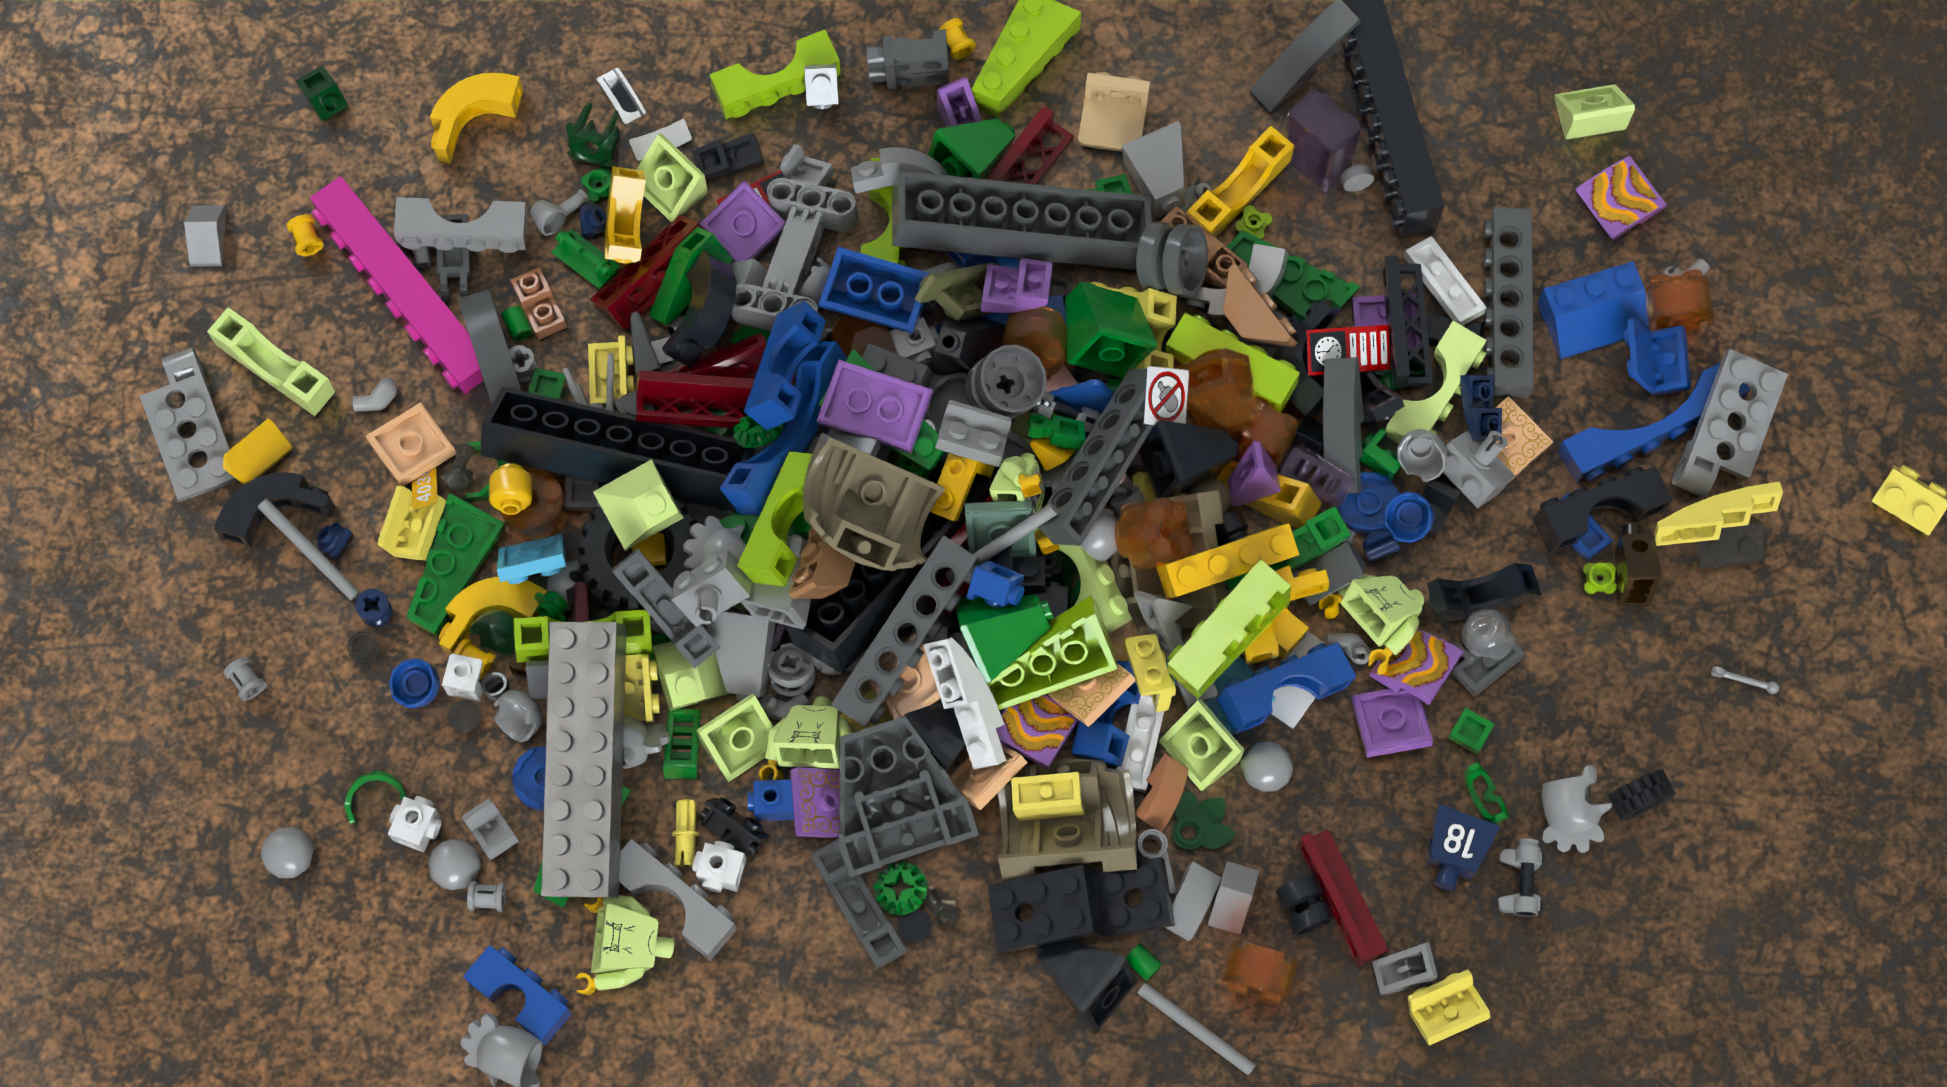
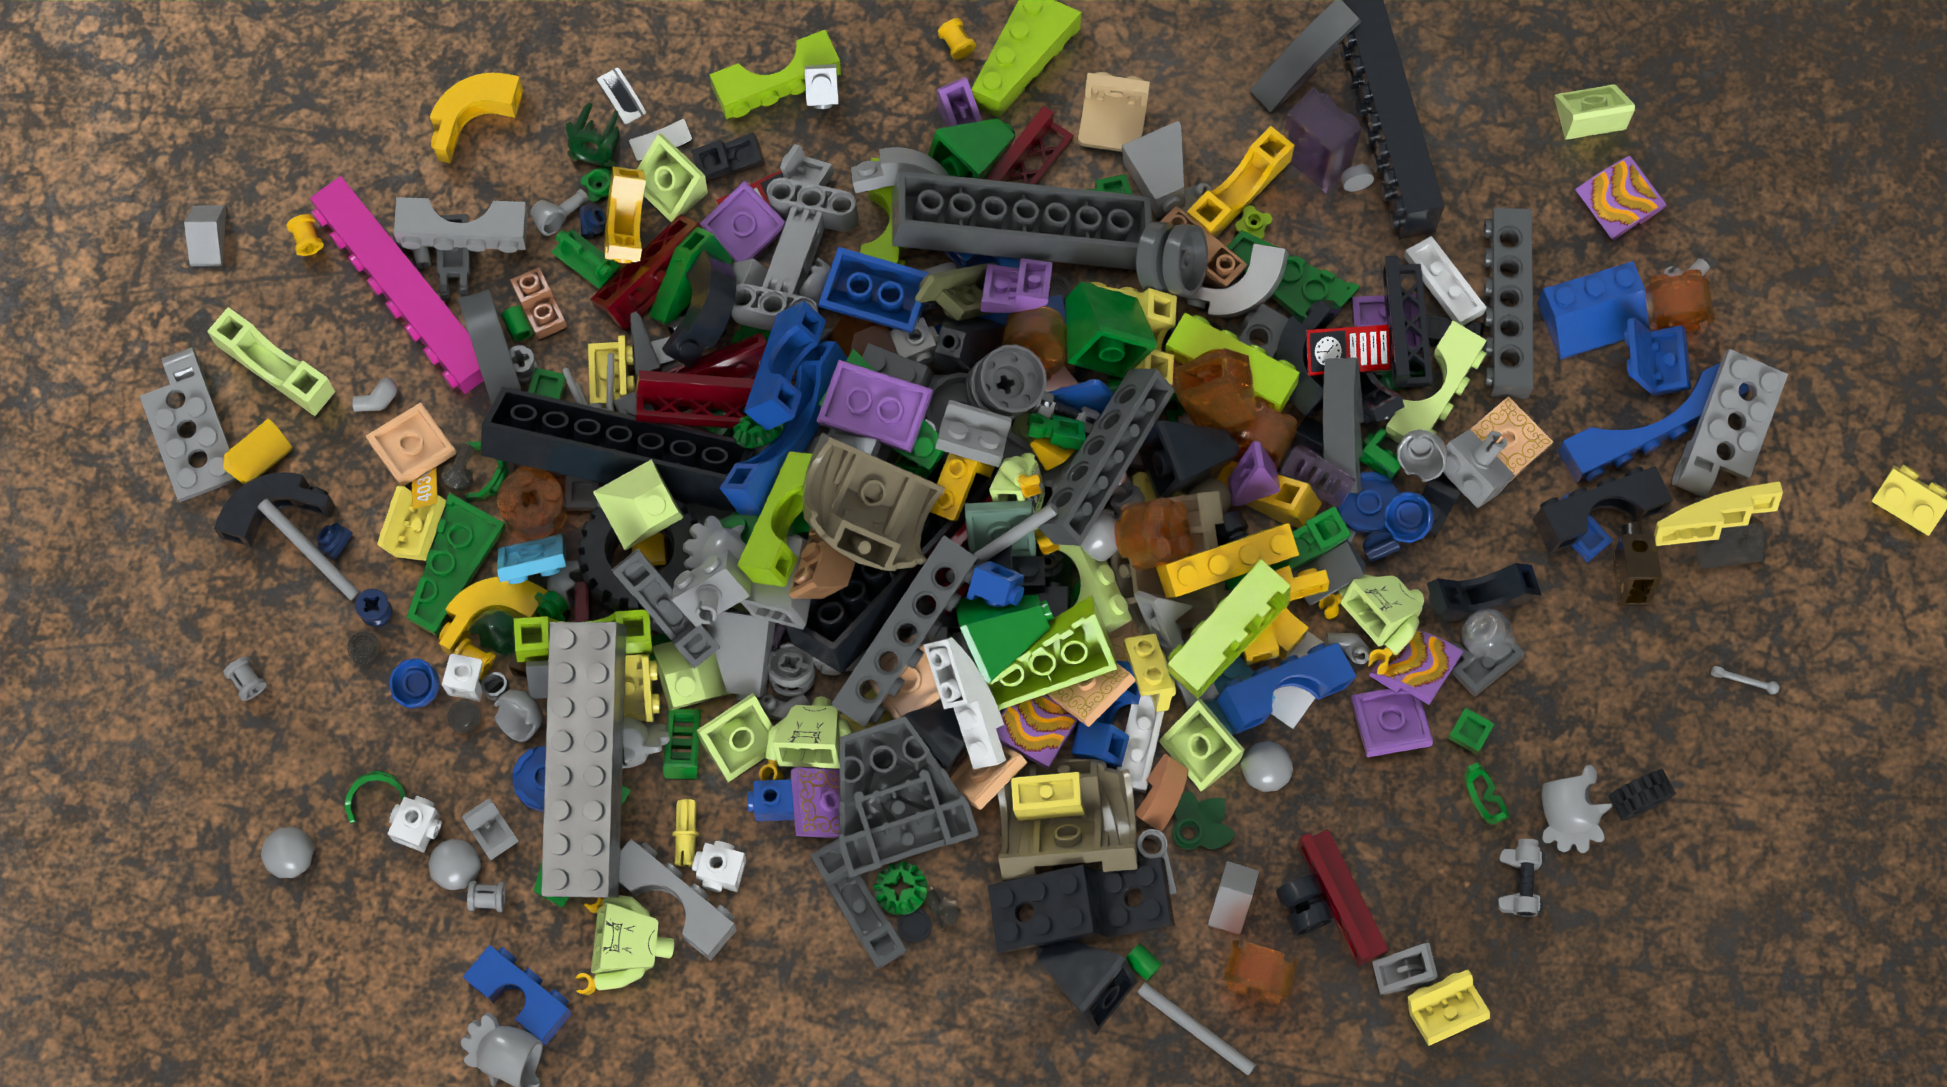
dark green bracket [296,65,348,121] -> none
yellow head [489,464,532,515] -> none
black hinge [698,797,769,857] -> none
dark grey hips [866,29,950,90] -> none
sticker [1144,366,1189,425] -> none
light grey slope [1166,861,1221,941] -> none
medium nougat slope [1223,263,1298,347] -> none
dark blue torso [1426,804,1500,891] -> none
dark blue slope [1461,375,1502,441] -> none
lime plate [1583,562,1617,594] -> none

